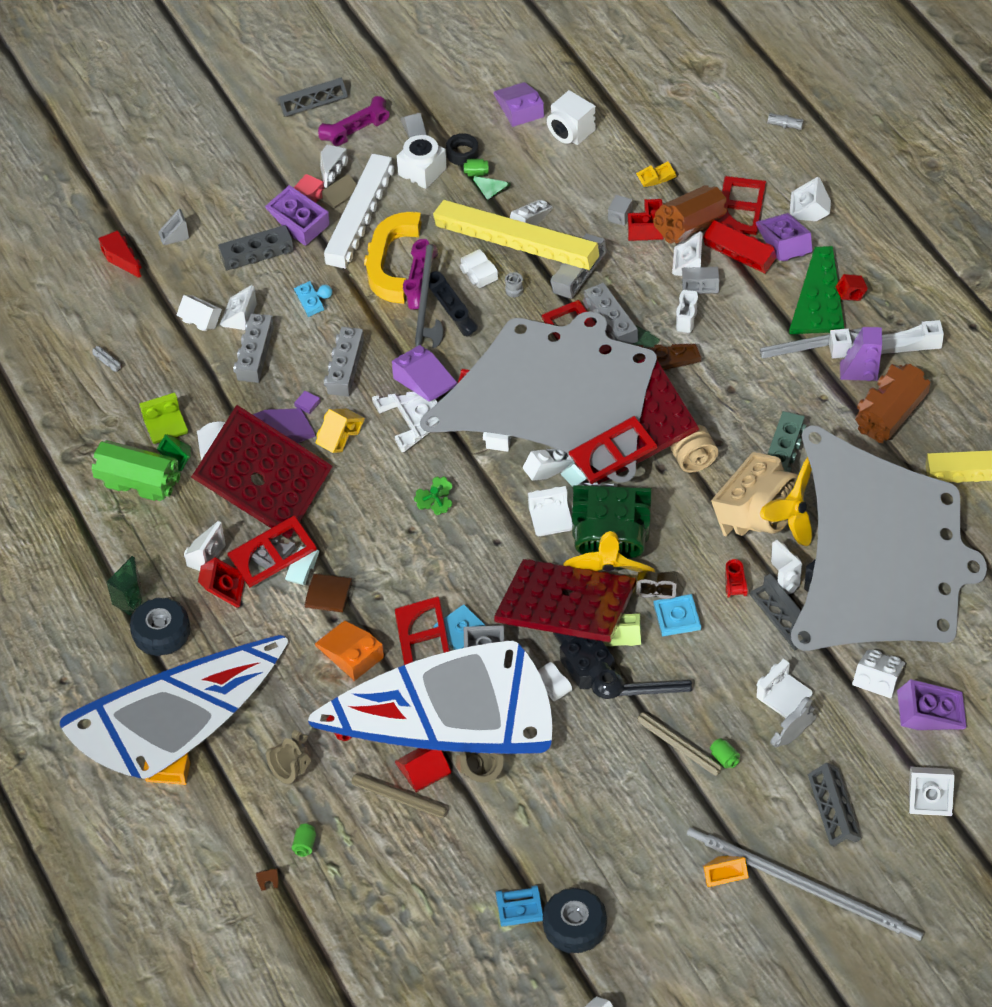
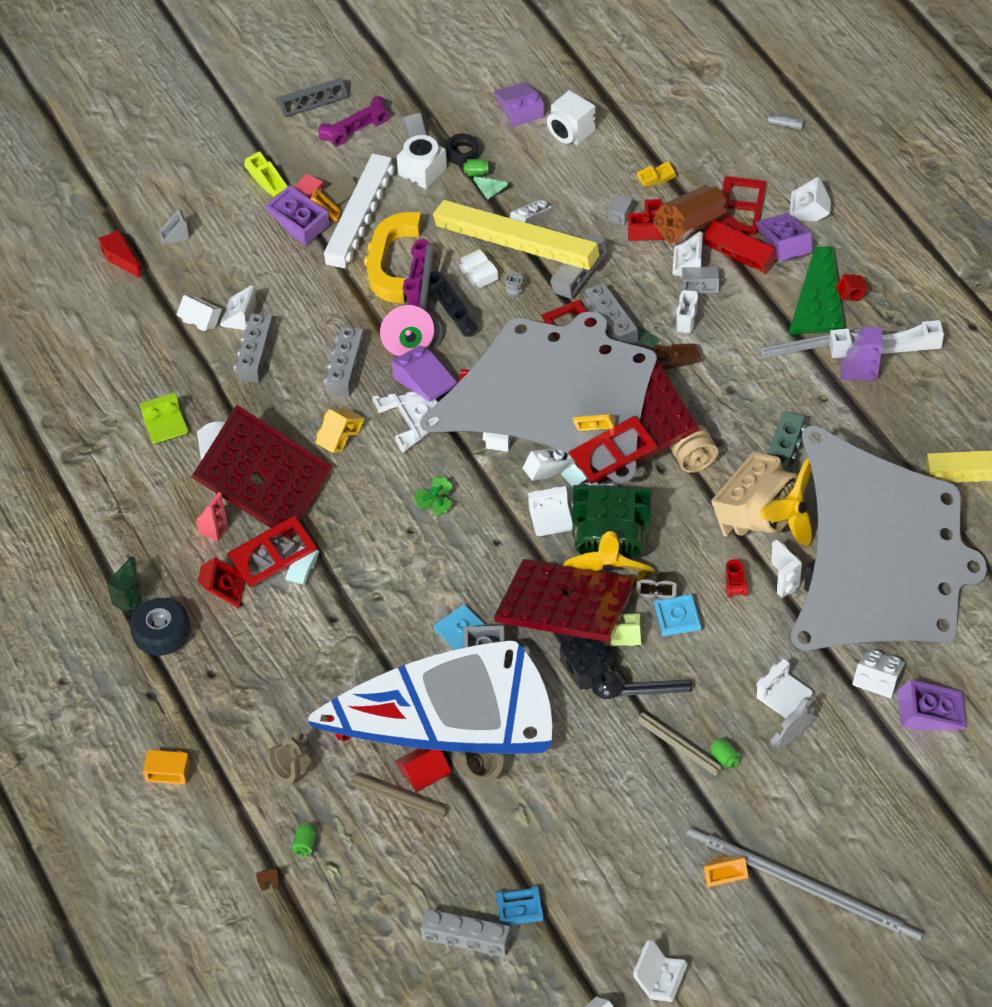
piece [60,635,288,779] -> none
bright green brick [91,440,181,501] -> none
light grey axle [92,346,122,372] -> none
green slope [156,434,191,471] -> none
white slope [184,521,226,571] -> none
dark grey brick [218,225,293,271] -> none
medium lavender slope [253,408,315,443] -> none
medium azure plate [294,281,332,317] -> none
medium lavender tile [294,391,320,414] -> none
reddish brown slope [305,574,352,613] -> none
orange slope [315,620,384,681] -> none
white slope [320,144,348,188] -> none
red window [394,596,450,665] -> none
white axle [538,662,572,701] -> none
black wheel [543,888,607,953] -> none
dark grey fence [750,574,811,651] -> none
dark grey fence [808,762,862,847] -> none
dark orange brick [855,364,931,443] -> none
white slope [909,767,954,816] -> none
none -> coral slope [196,492,228,542]
none -> neon yellow slope [244,151,288,197]
none -> light orange slope [311,188,342,222]
none -> bright pink tile [380,305,435,357]
none -> light grey brick [420,909,510,957]
none -> yellow slope [572,414,616,431]
none -> white bracket [633,940,687,1002]

